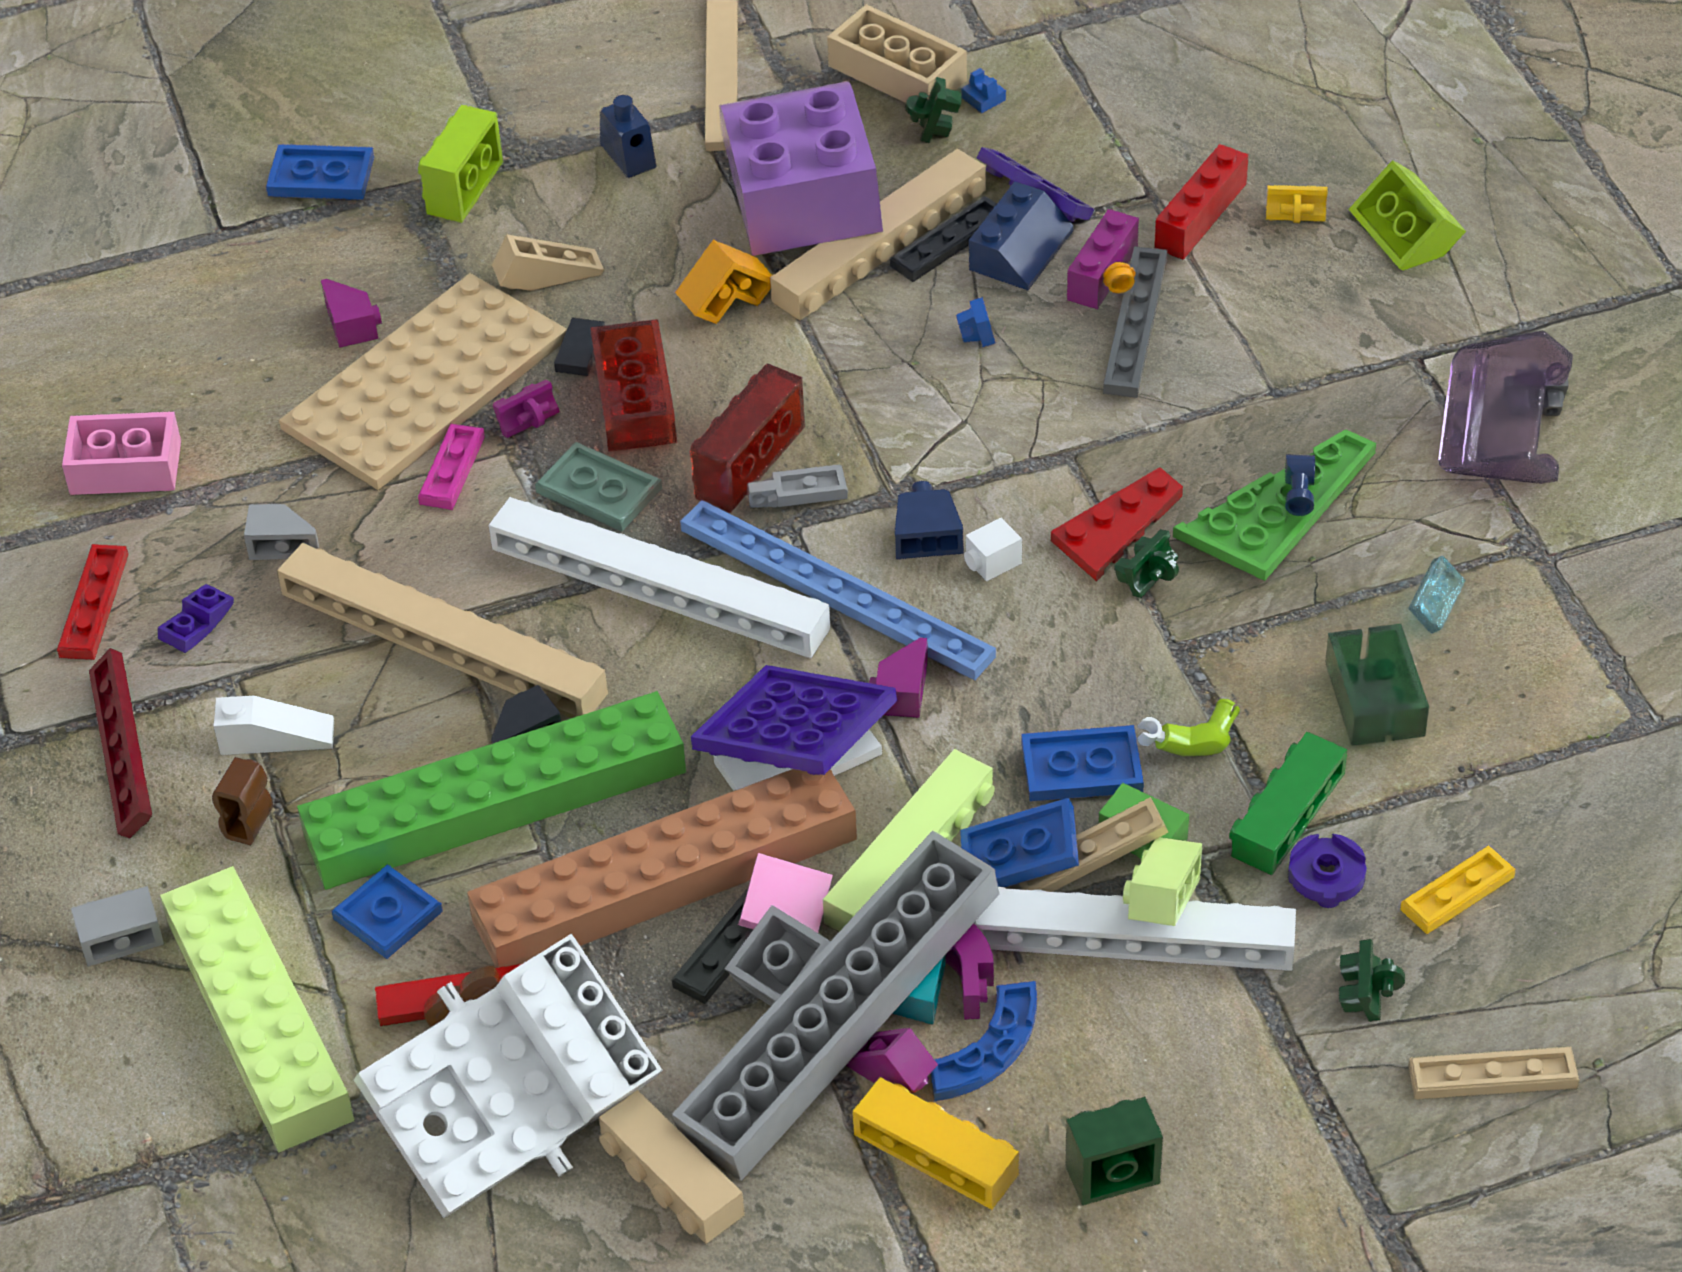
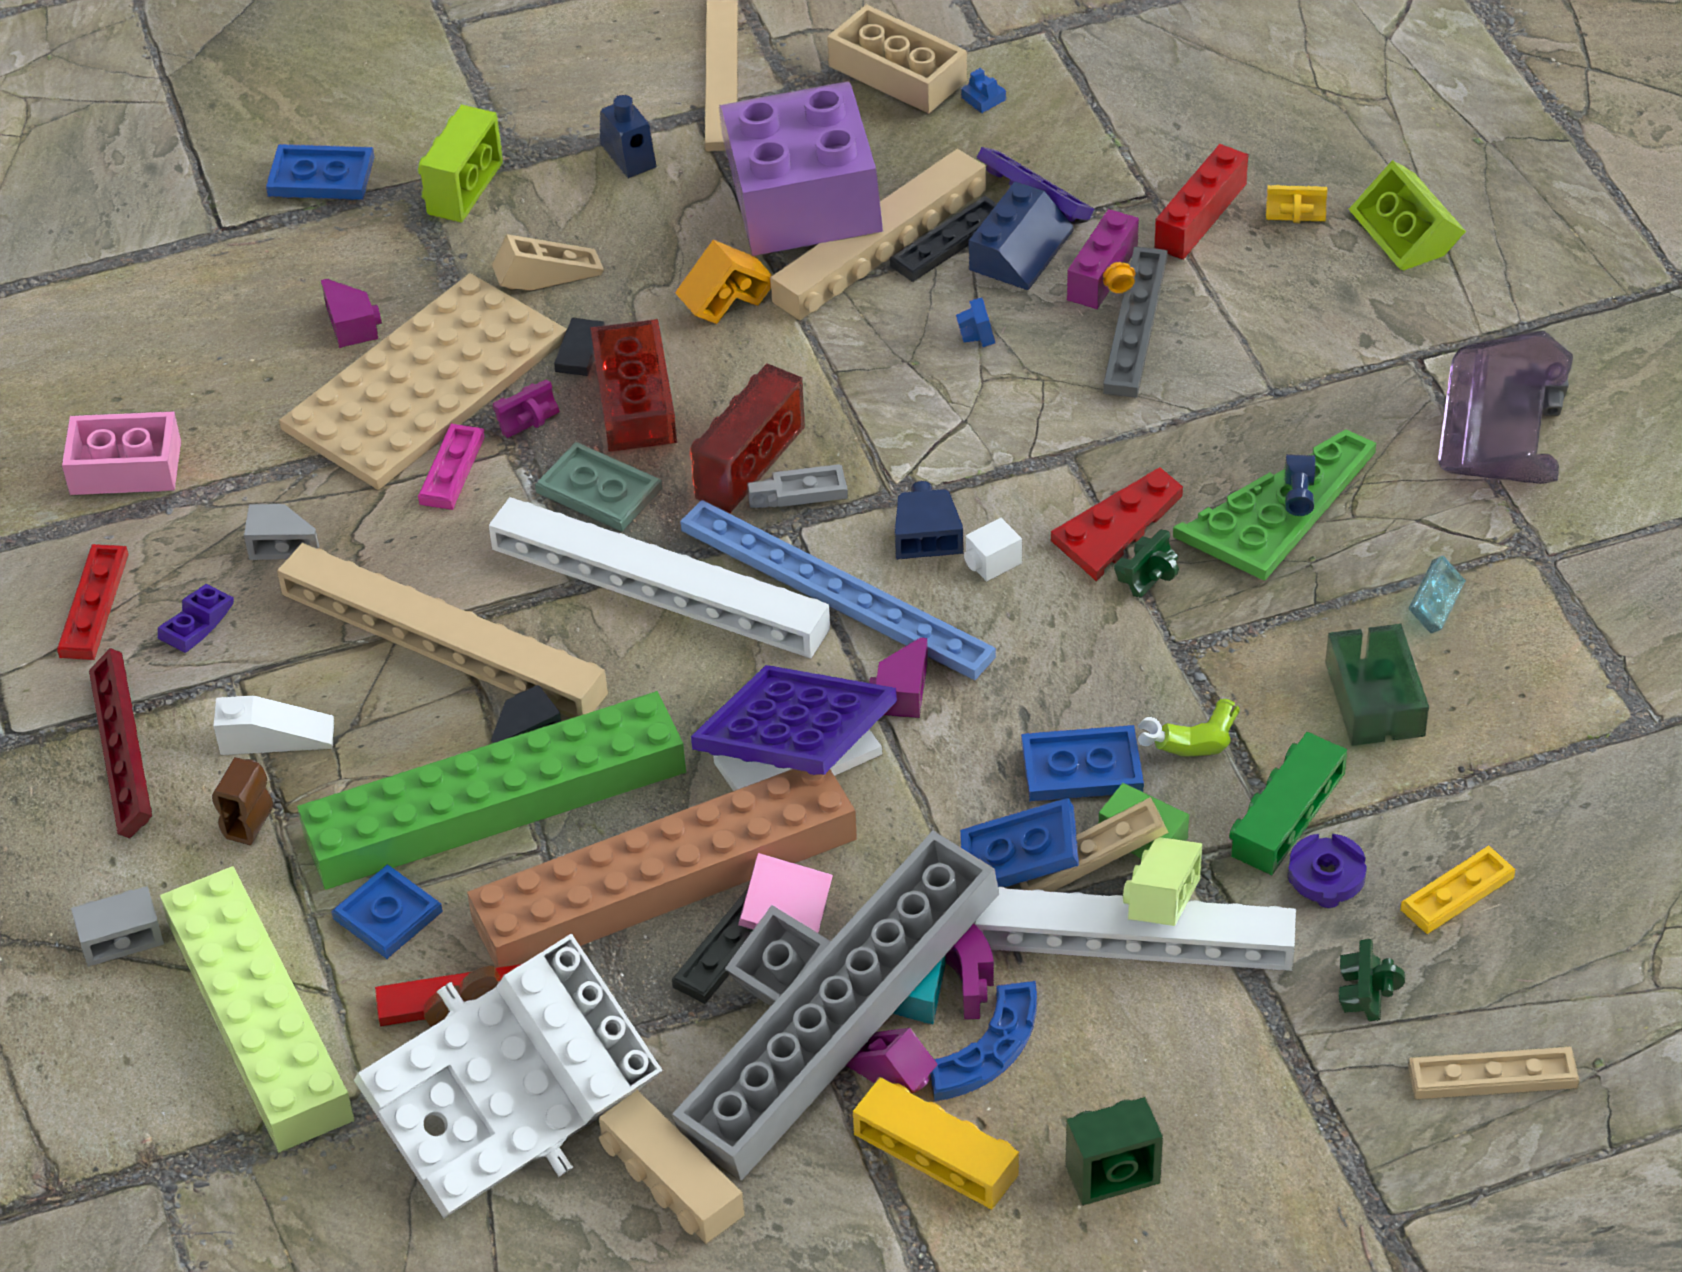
yellowish green brick [823,749,995,932] -> none
dark green hips [905,77,961,143] -> none

